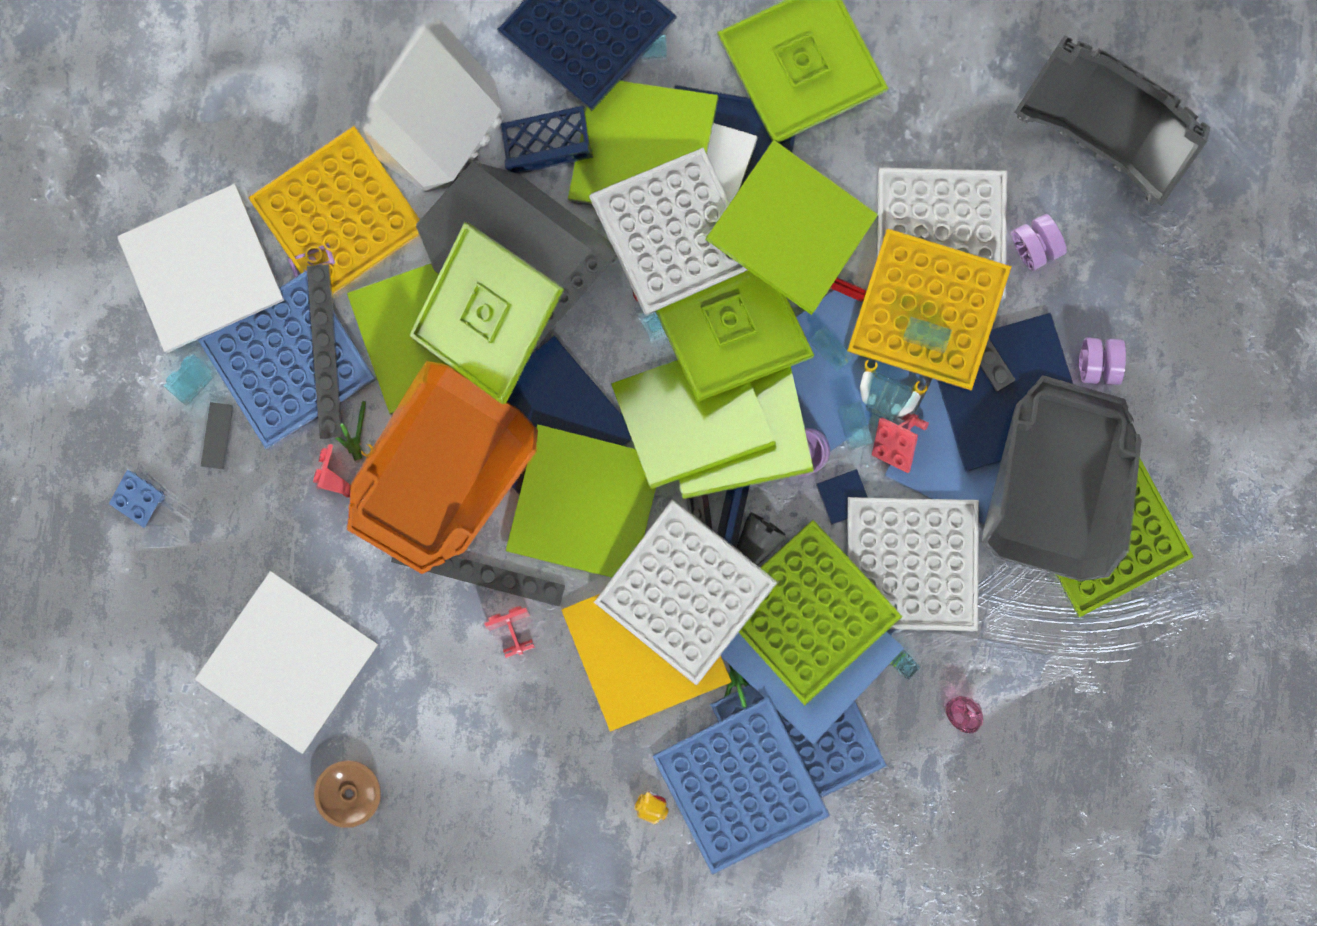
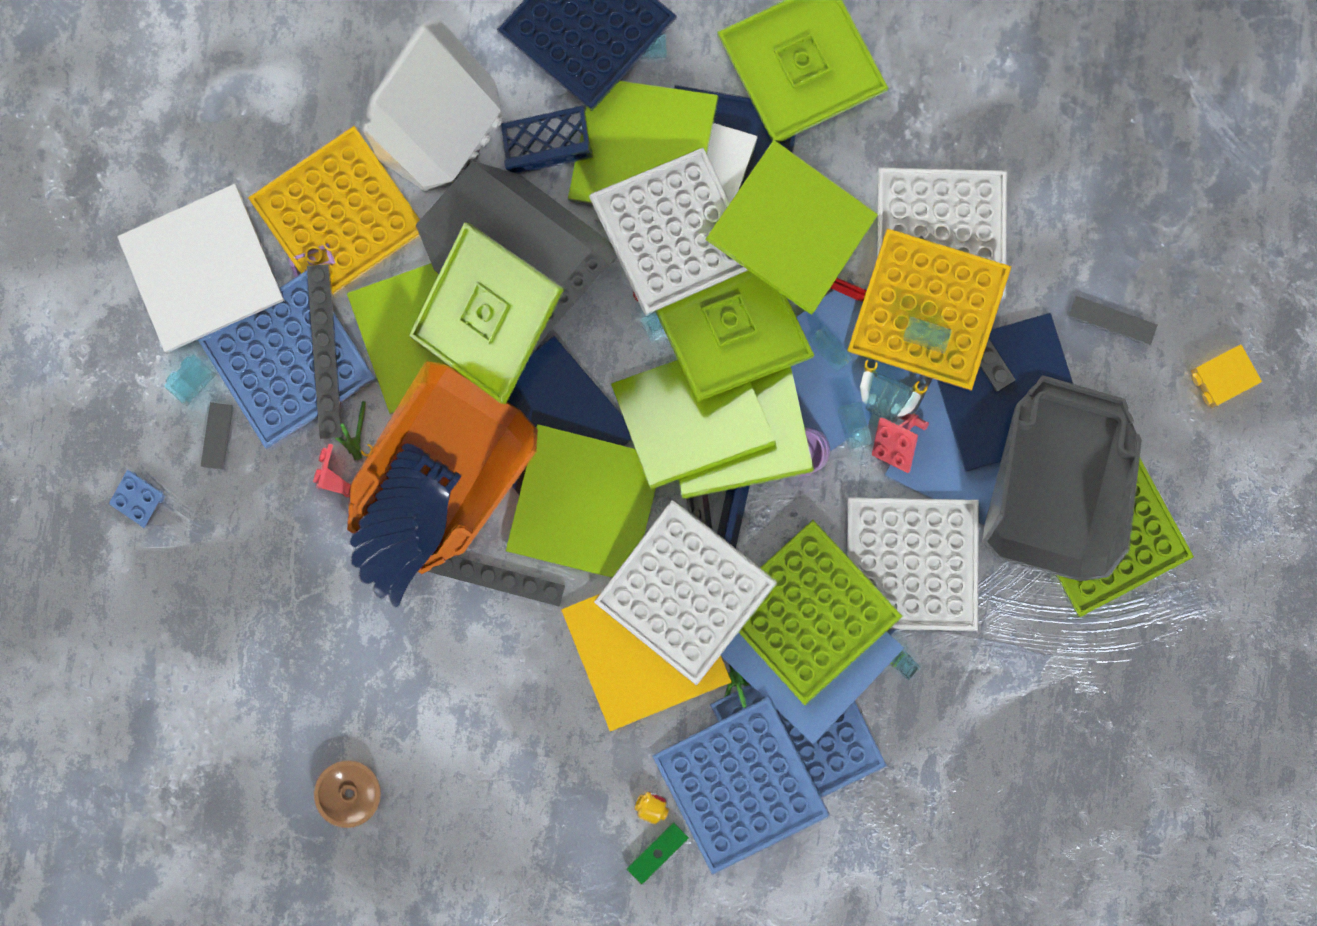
white tile [195,571,379,754] -> none
coral plate [484,606,535,658] -> none
dark grey cone [736,512,786,566] -> none
dark blue tile [816,469,868,525] -> none
clear pink piece [946,696,984,734] -> none
lavender wheel [1012,214,1067,271] -> none
dark grey windscreen [1014,35,1210,206] -> none
lavender wheel [1079,338,1126,385] -> none
none -> dark blue animal [349,443,462,607]
none -> green tile [626,822,689,885]
none -> dark grey tile [1068,296,1158,346]
none -> yellow brick [1191,344,1262,408]

